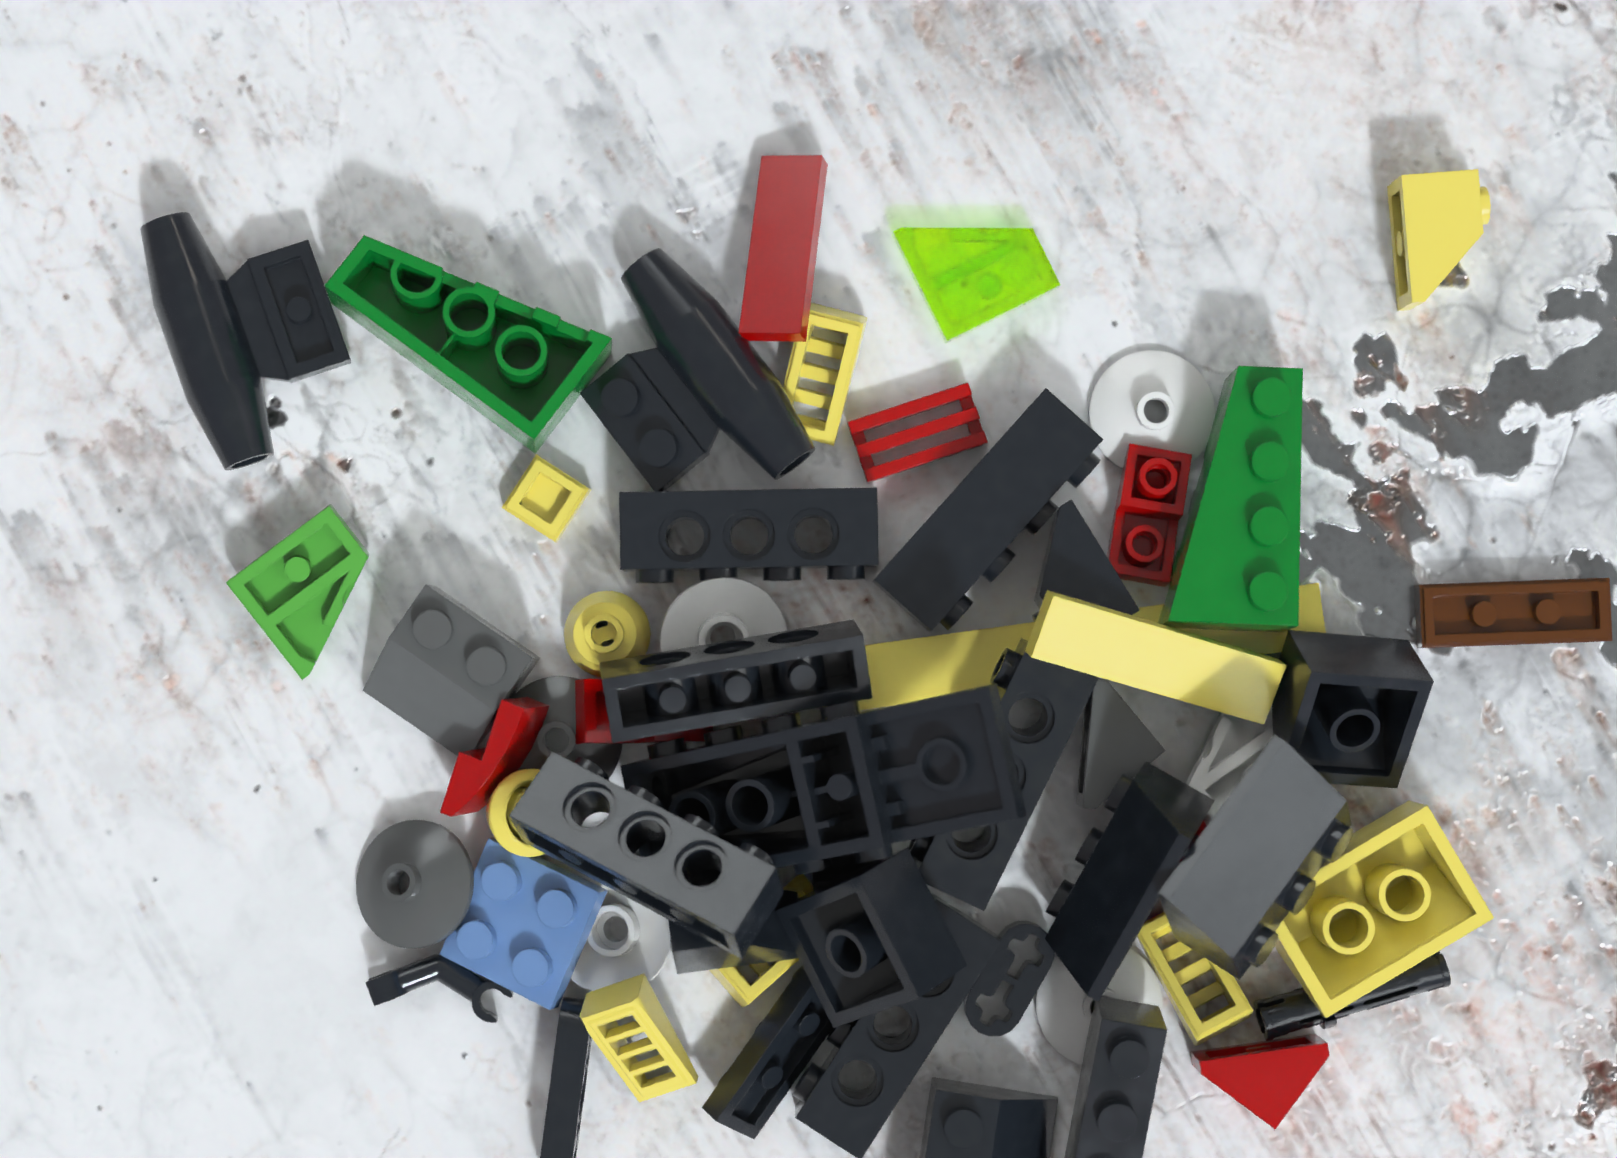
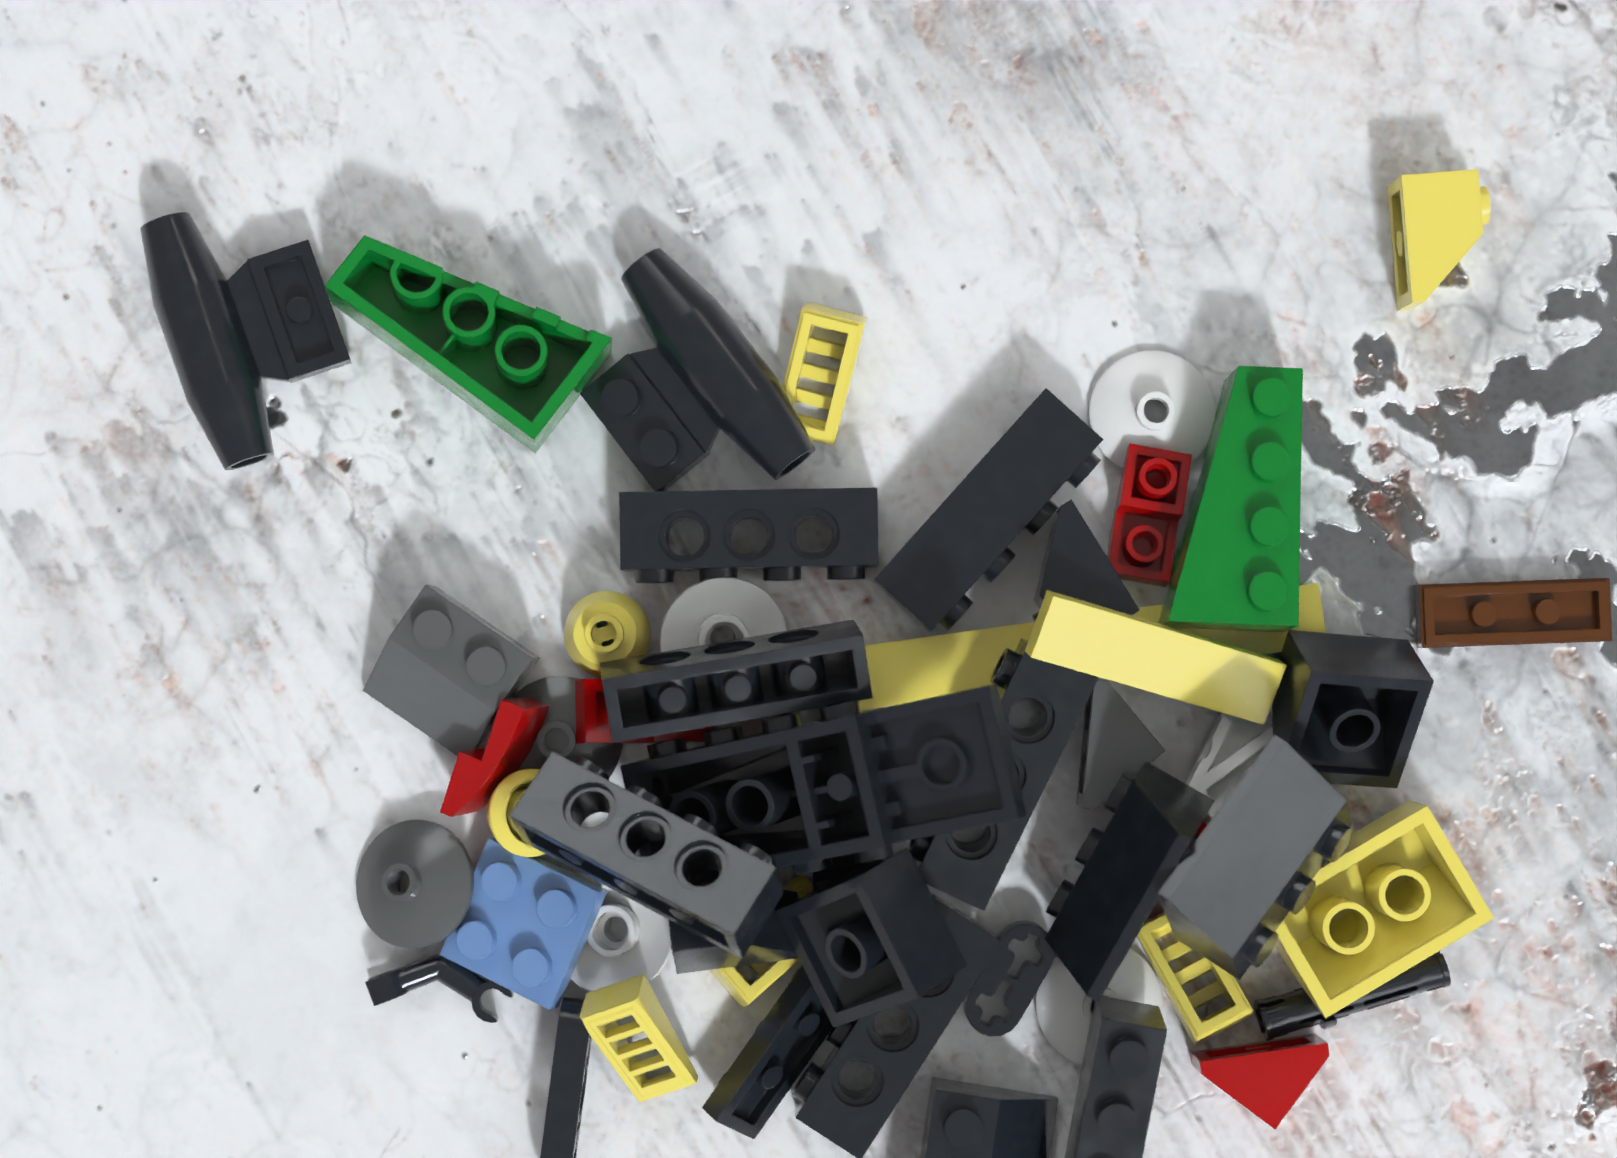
bright green wing [226,504,370,680] -> none
light yellow tile [502,455,591,543] -> none
red tile [738,155,828,342] -> none
red tile [847,382,988,483] -> none
clear neon green wing [892,227,1061,343] -> none

